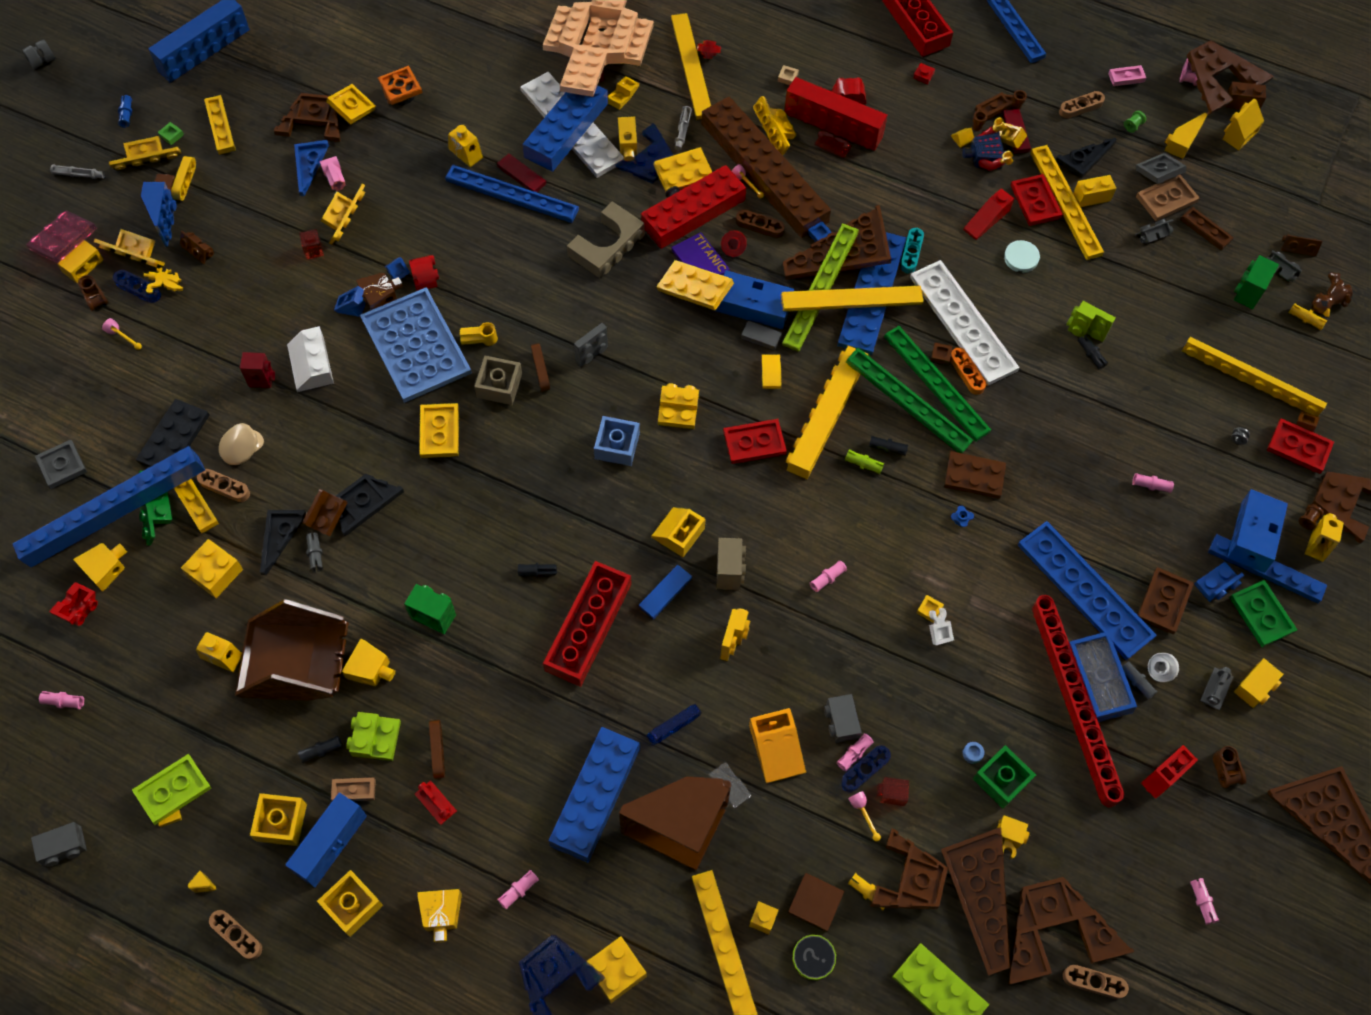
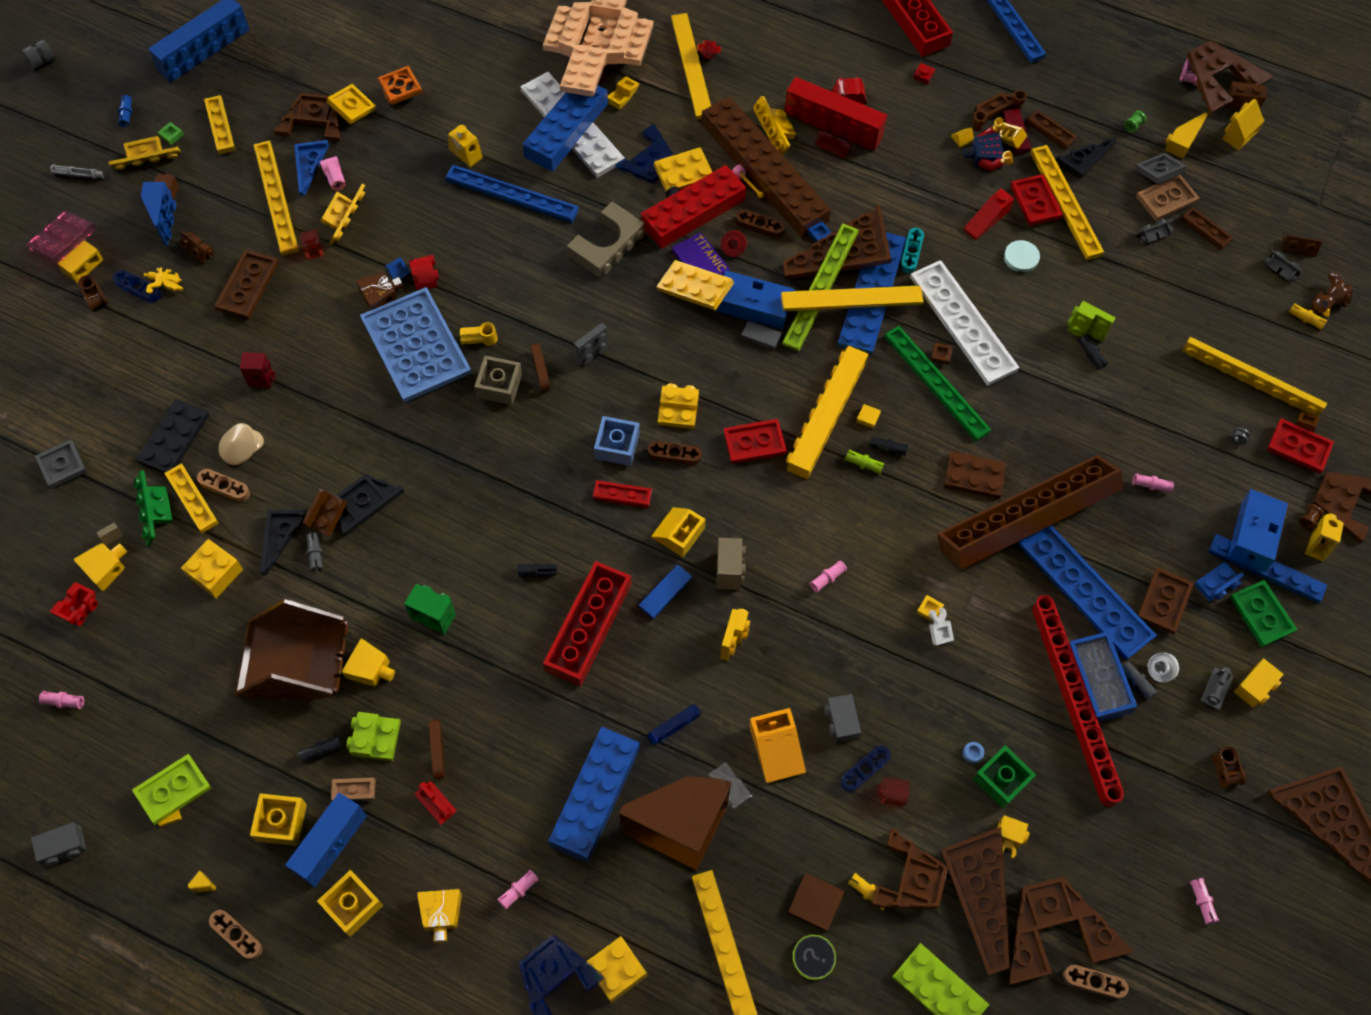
blue brick [13,446,205,567] -> none
yellow bracket [94,229,165,267] -> none
hinge [102,318,142,350] -> none
yellow beam [171,156,196,201] -> none
yellow torso [196,632,242,673] -> none
white slope [287,326,334,392] -> none
blue slope [334,286,366,316] -> none
yellow plate [420,403,459,458] -> none
dark red tile [497,153,546,192] -> none
yellow torso [618,117,637,161] -> none
light grey piece [675,106,692,151] -> none
yellow brick [749,901,778,935] -> none
yellow slope [761,355,781,389] -> none
tan plate [778,65,799,85] -> none
bright pink pin [836,733,874,772] -> none
green tile [846,348,973,453] -> none
hinge [848,791,881,842] -> none
orange beam [950,348,986,395] -> none
blue plate [951,506,974,527] -> none
medium nougat beam [1059,91,1105,118] -> none
yellow brick [1073,175,1116,207] -> none
bright pink plate [1108,65,1146,86] -> none
red slope [1141,745,1198,799] -> none
green brick [1234,255,1279,309] -> none
none -> dark tan tile [97,522,124,545]
none -> reddish brown plate [214,249,279,320]
none -> yellow tile [254,141,299,256]
none -> red tile [593,480,652,508]
none -> reddish brown beam [647,441,702,465]
none -> yellow tile [856,404,881,429]
none -> reddish brown brick [937,455,1123,569]
none -> reddish brown tile [1026,110,1077,150]

